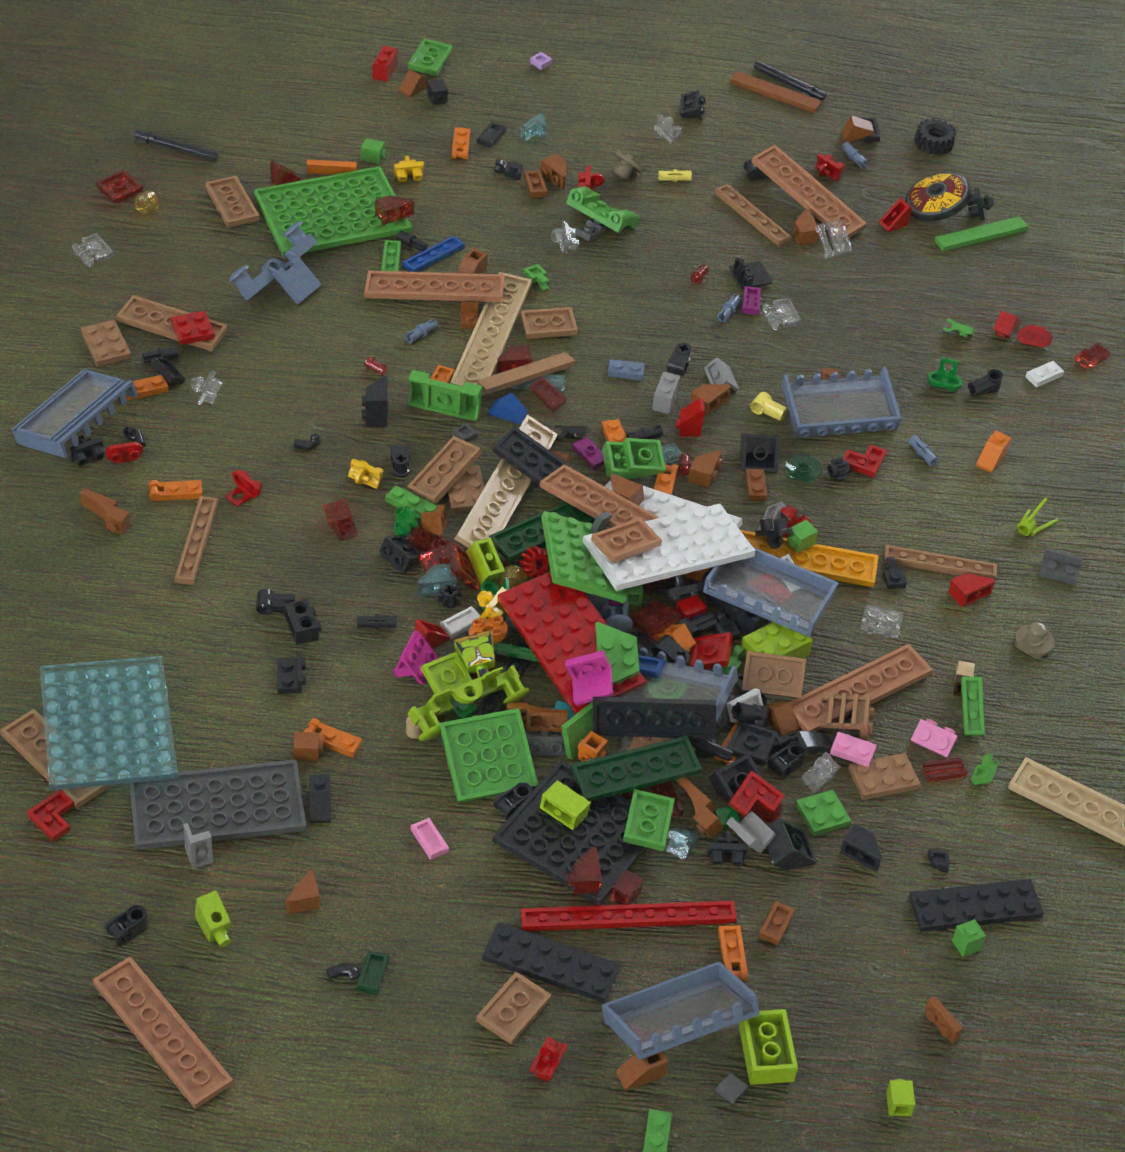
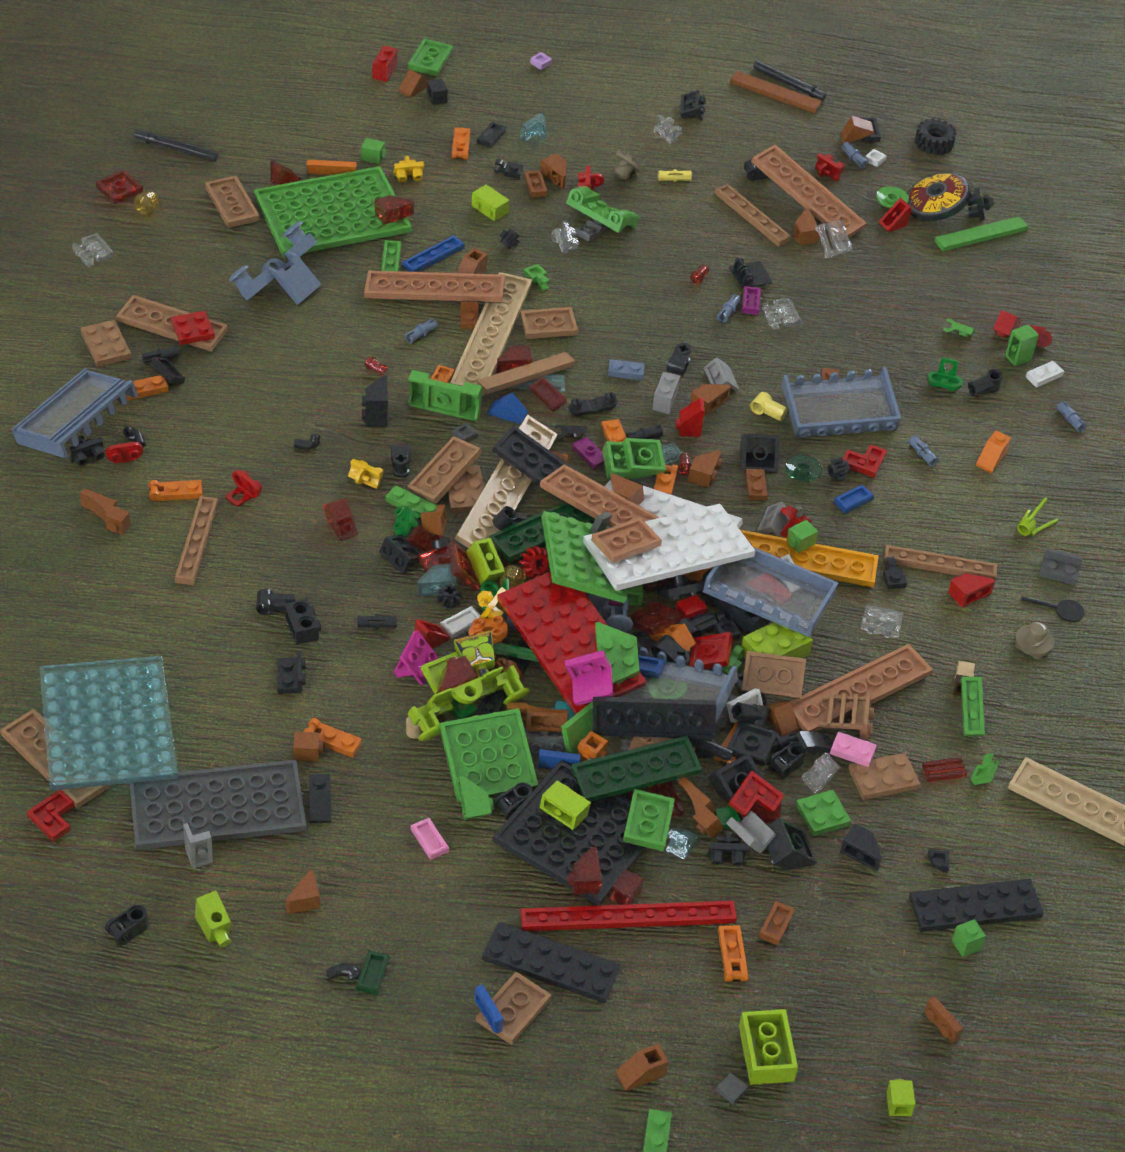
nougat plate [92,957,233,1109] -> none
clear hips [191,370,223,405] -> none
black axle [396,231,428,252] -> none
red hips [530,1036,568,1081] -> none
window [602,961,760,1060] -> none
black hips [755,518,793,549] -> none
bright pink bracket [910,719,958,758] -> none
clear red slope [1074,342,1110,369] -> none
none -> black tile [431,537,451,549]
none -> clear red slope [436,655,477,694]
none -> bright green slope [456,776,494,821]
none -> lime brick [471,185,510,221]
none -> blue tile [474,984,504,1034]
none -> black piece [492,506,531,530]
none -> dark orange arm [496,658,523,680]
none -> black gear [499,228,520,249]
none -> blue tile [538,749,581,769]
none -> black piece [568,392,618,416]
none -> blue tile [833,485,874,514]
none -> white tile [865,149,887,167]
none -> bright green dish [876,186,909,208]
none -> bright green brick [1005,325,1039,367]
none -> black piece [1021,596,1085,622]
none -> sand blue pin [1057,401,1087,432]

